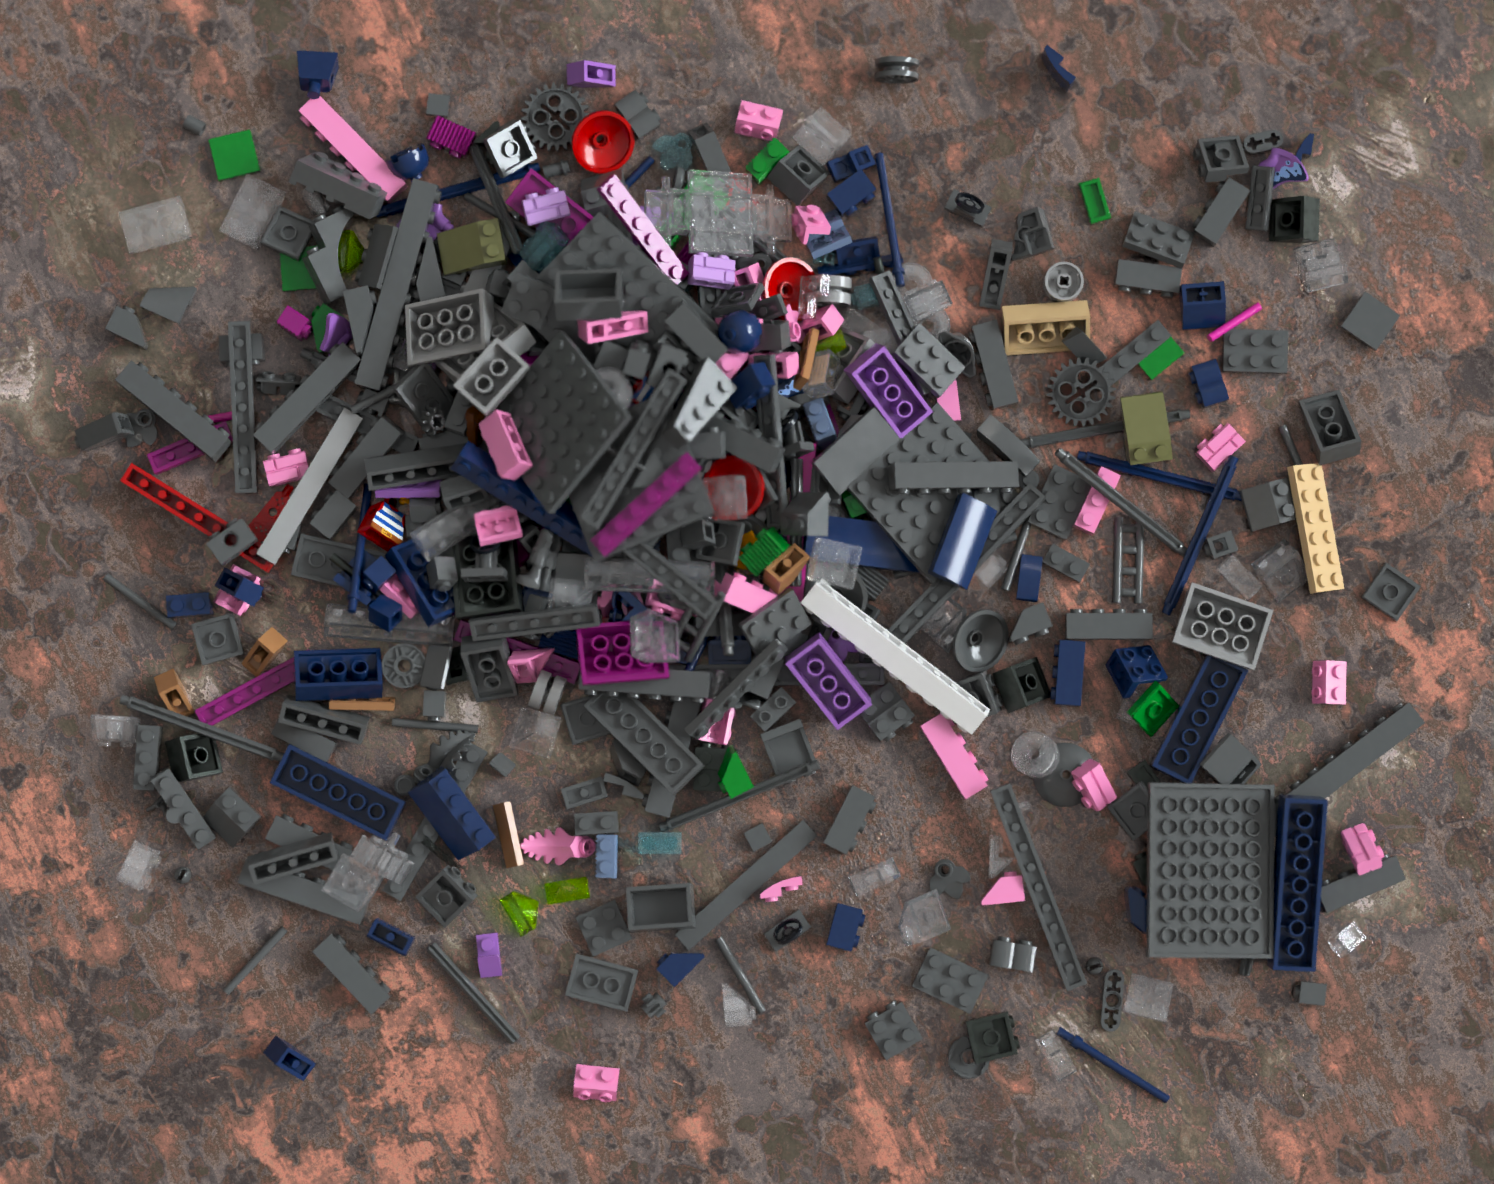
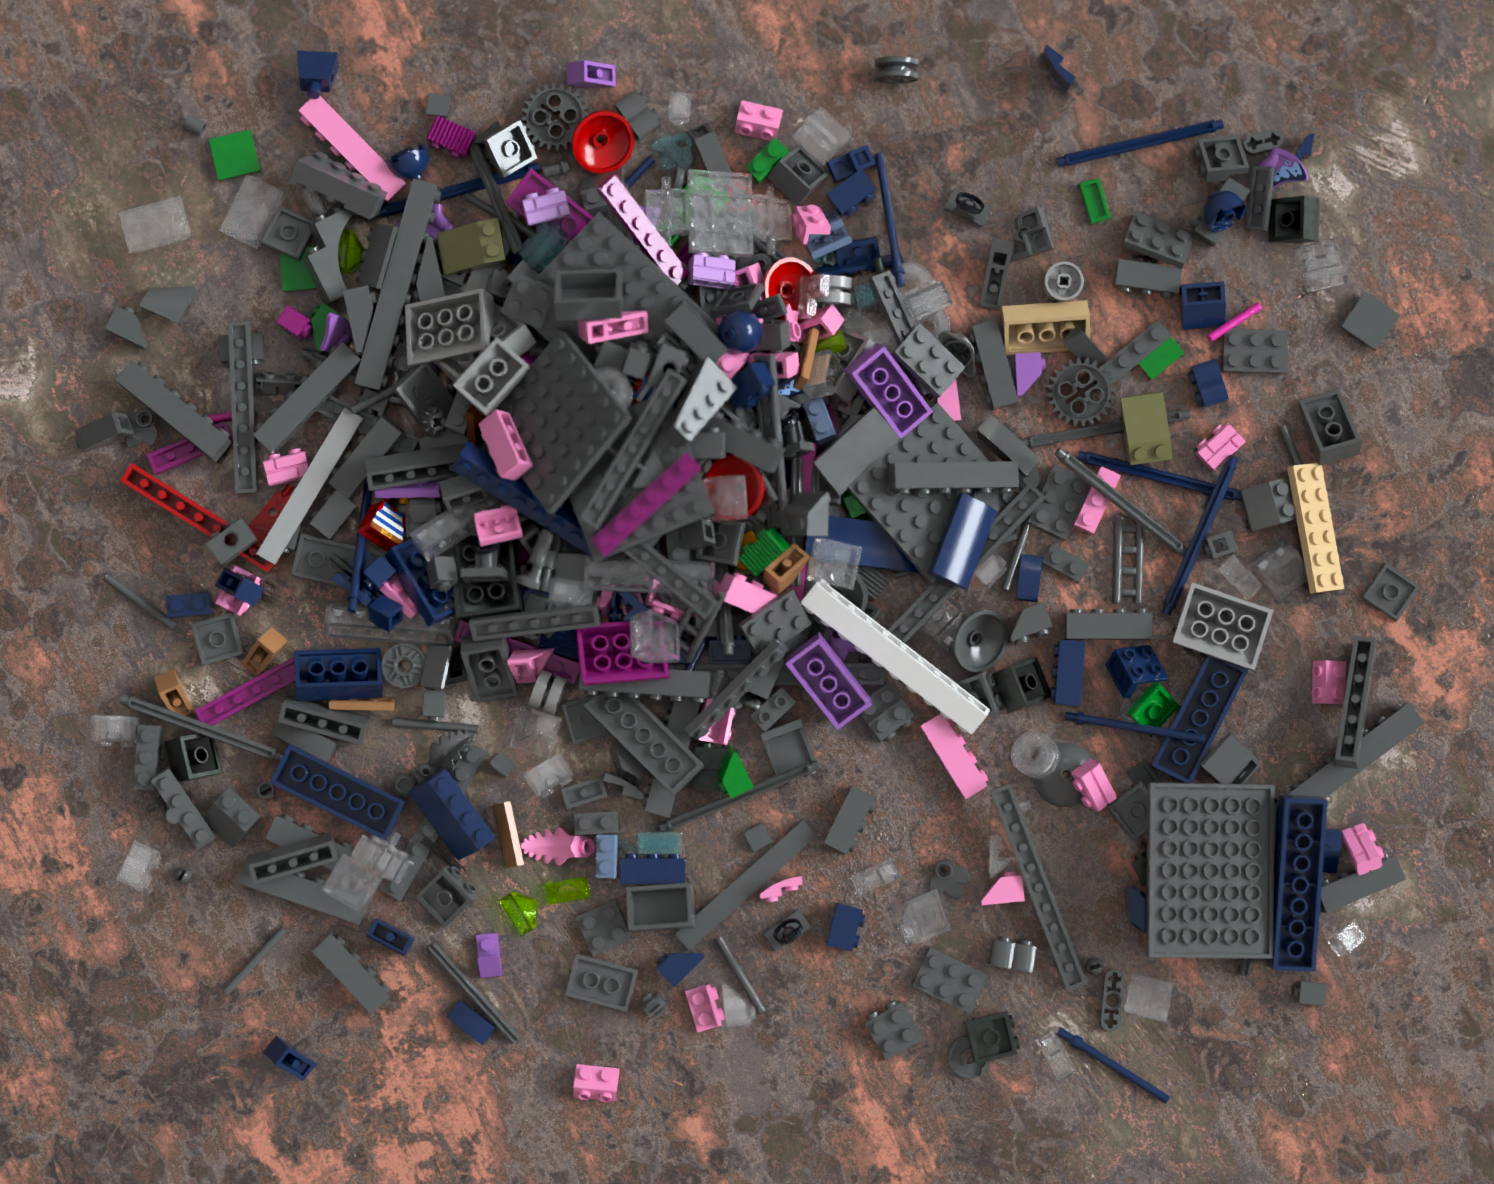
none -> dark grey hinge [257,782,275,800]
none -> dark blue slope [446,1000,496,1045]
none -> clear slope [523,752,575,799]
none -> dark blue brick [620,854,686,884]
none -> clear brick [668,92,692,125]
none -> bright pink bracket [685,983,725,1032]
none -> medium lavender slope [1014,352,1045,398]
none -> dark blue piece [1056,119,1224,167]
none -> dark blue bar [1065,712,1205,744]
none -> dark blue cylinder [1202,191,1247,232]
none -> dark blue slope [1323,829,1342,873]
none -> dark grey brick [1335,636,1377,769]

